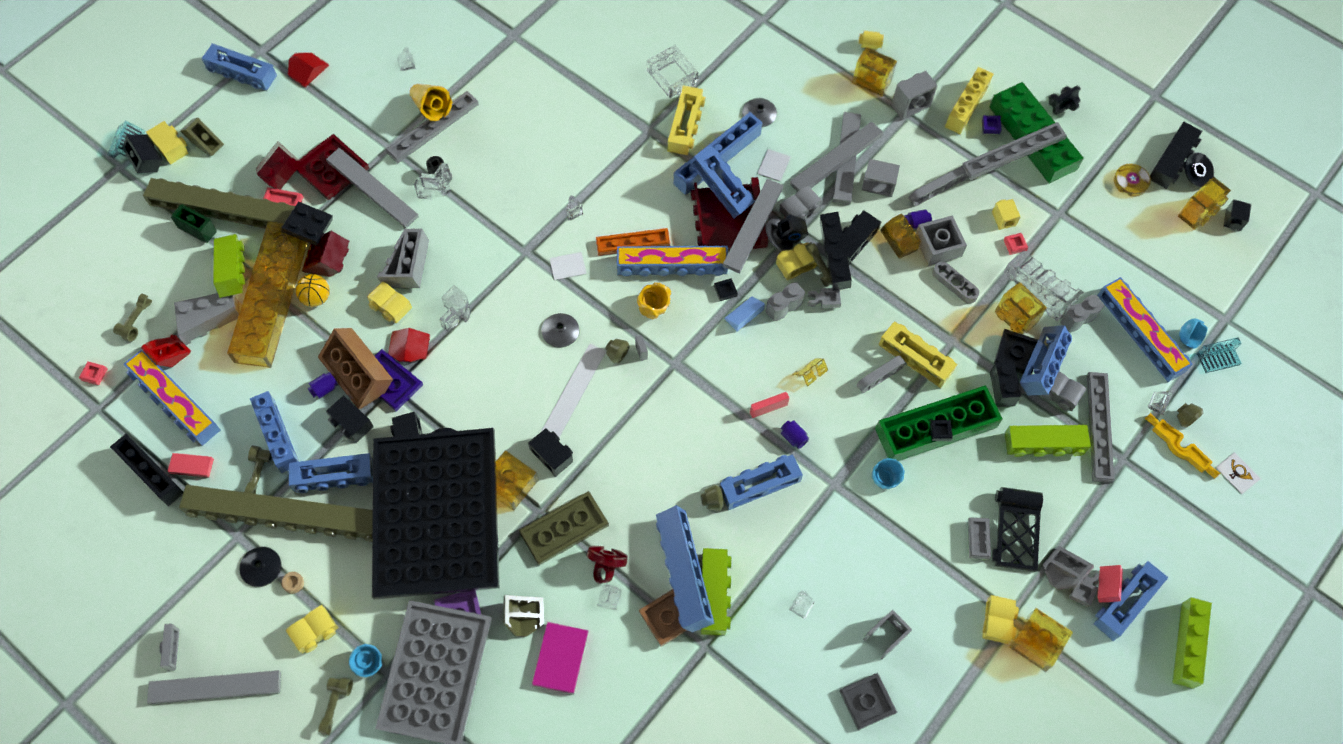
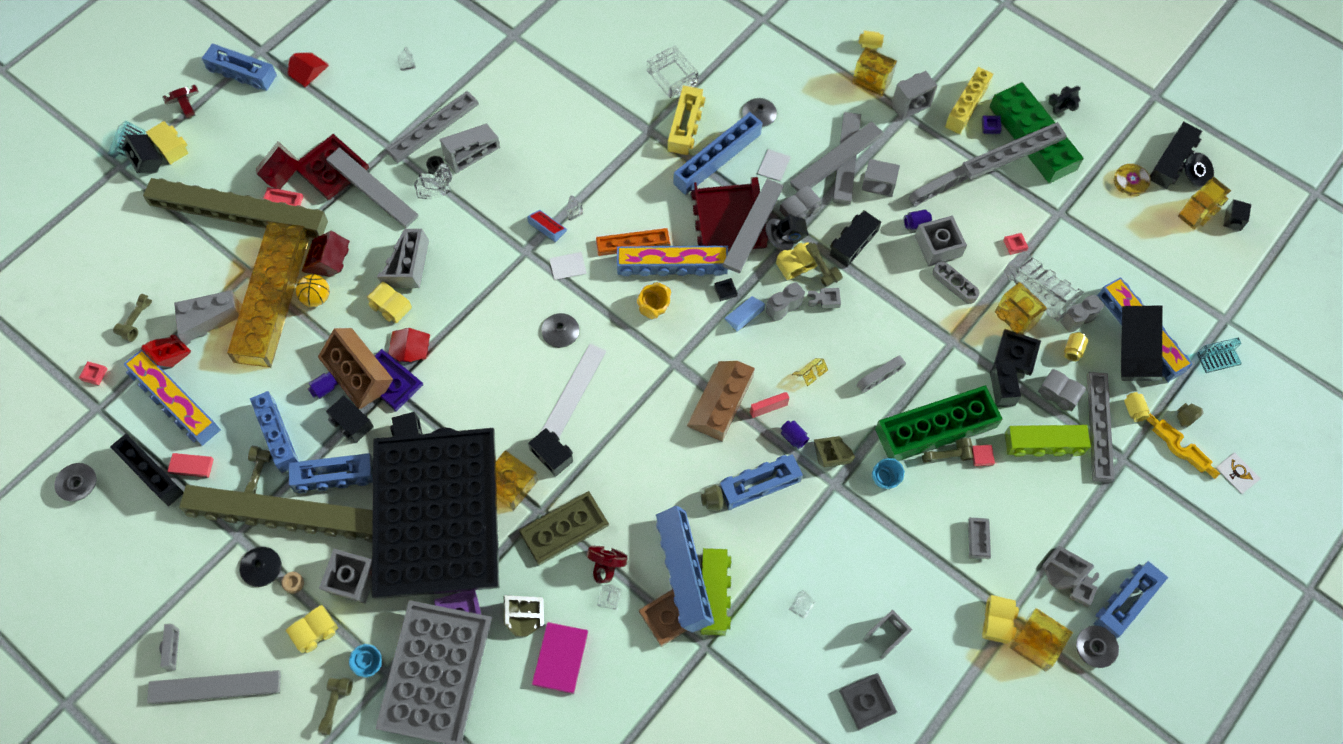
dark green brick [171,204,217,243] -> none
olive slope [180,118,224,156] -> none
lime brick [213,234,245,298] -> none
black plate [282,201,333,246] -> none
yellow cone [409,84,452,121] -> none
clear brick [439,285,471,332] -> none
olive cone [605,339,630,364] -> none
light grey tile [635,335,648,361] -> none
medium blue brick [689,144,755,218] -> none
black brick [820,212,852,291] -> none
light yellow brick [879,321,958,388] -> none
clear yellow brick [881,214,921,259] -> none
black tile [930,420,953,441] -> none
light yellow brick [992,199,1021,230] -> none
black piece [992,487,1043,572] -> none
medium blue brick [1020,325,1072,396] -> none
coral tile [1097,565,1123,603] -> none
clear slope [1148,391,1172,415] -> none
lime brick [1172,597,1212,689] -> none
medium azure hair [1179,318,1208,349] -> none
none -> flat silver dish [54,463,97,502]
none -> dark red tile [162,85,199,118]
none -> light grey brick [319,549,372,604]
none -> light grey wedge [439,123,500,174]
none -> slope [527,210,567,243]
none -> medium nougat slope [687,361,755,442]
none -> olive slope [814,436,855,467]
none -> olive brick [922,438,973,463]
none -> coral tile [971,445,995,466]
none -> light yellow brick [1064,332,1088,361]
none -> flat silver dish [1076,626,1119,668]
none -> black slope [1121,305,1163,381]
none -> light yellow brick [1124,392,1150,422]

